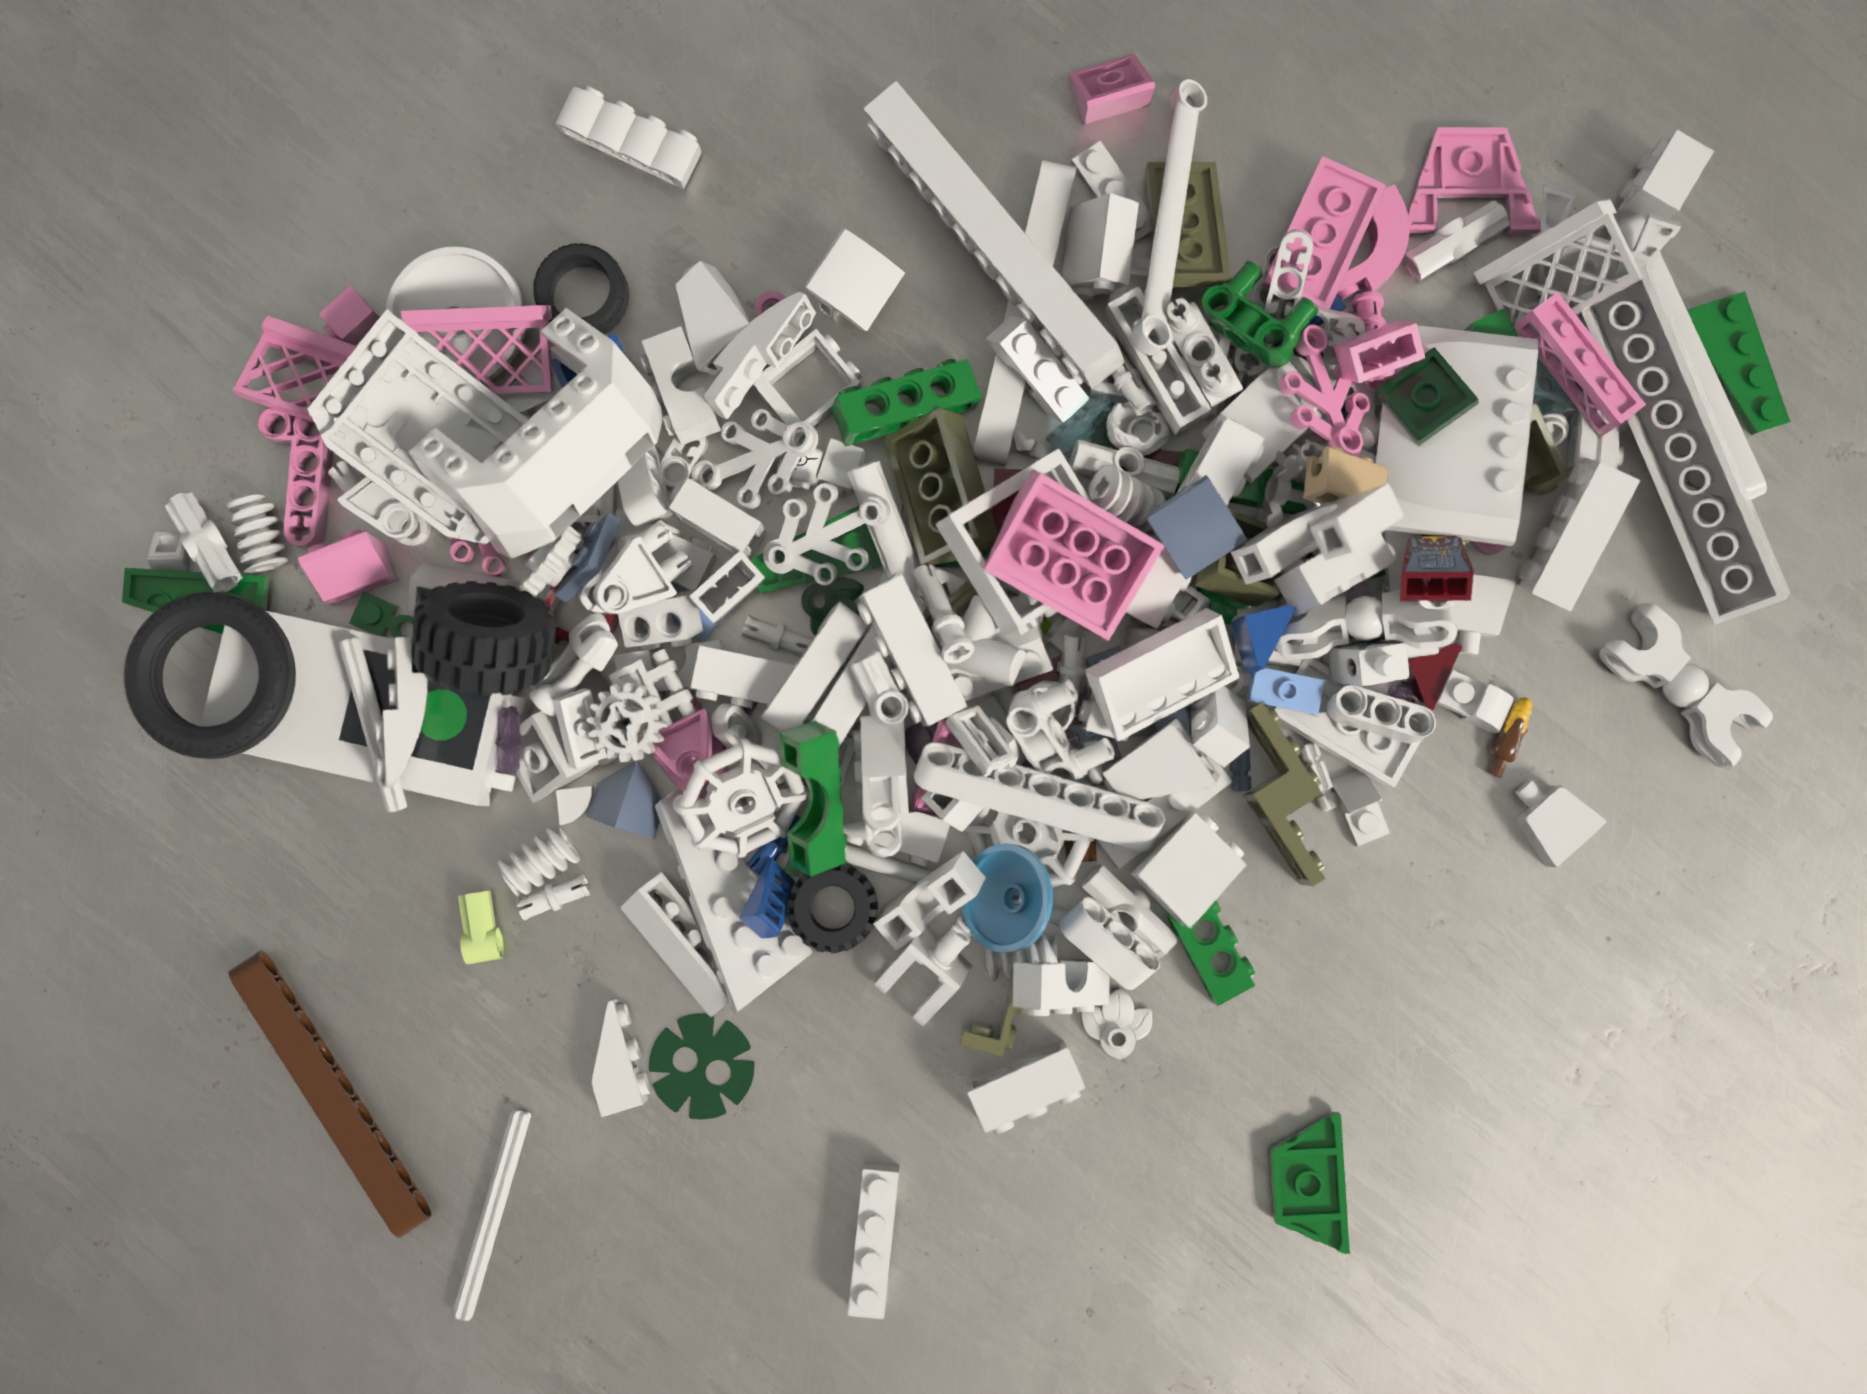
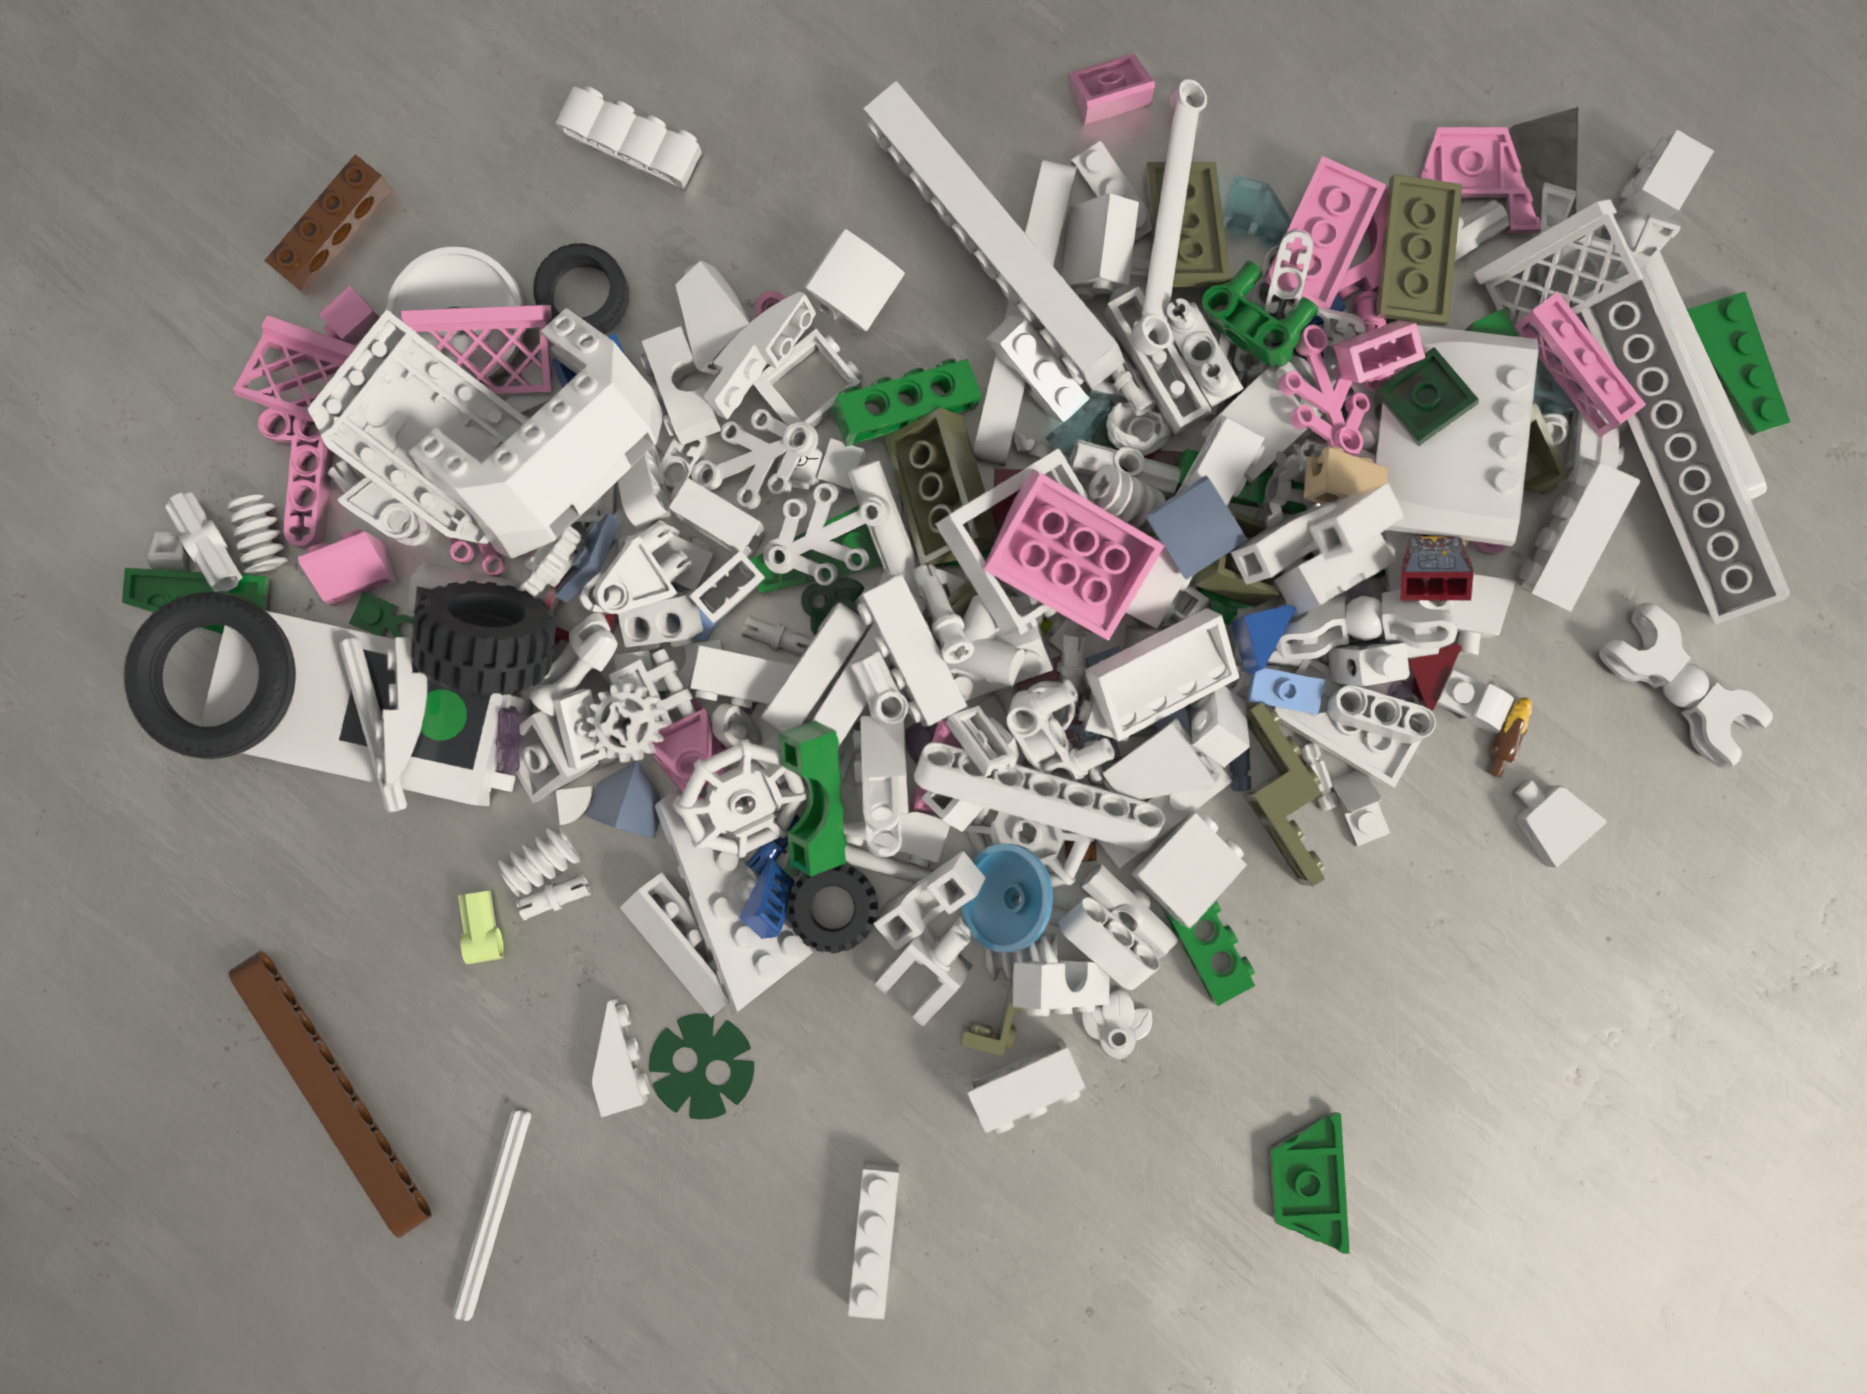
none -> reddish brown brick [264,154,393,294]
none -> clear light blue slope [1223,175,1292,244]
none -> olive plate [1376,174,1462,326]
none -> clear smoke wing [1509,107,1578,221]

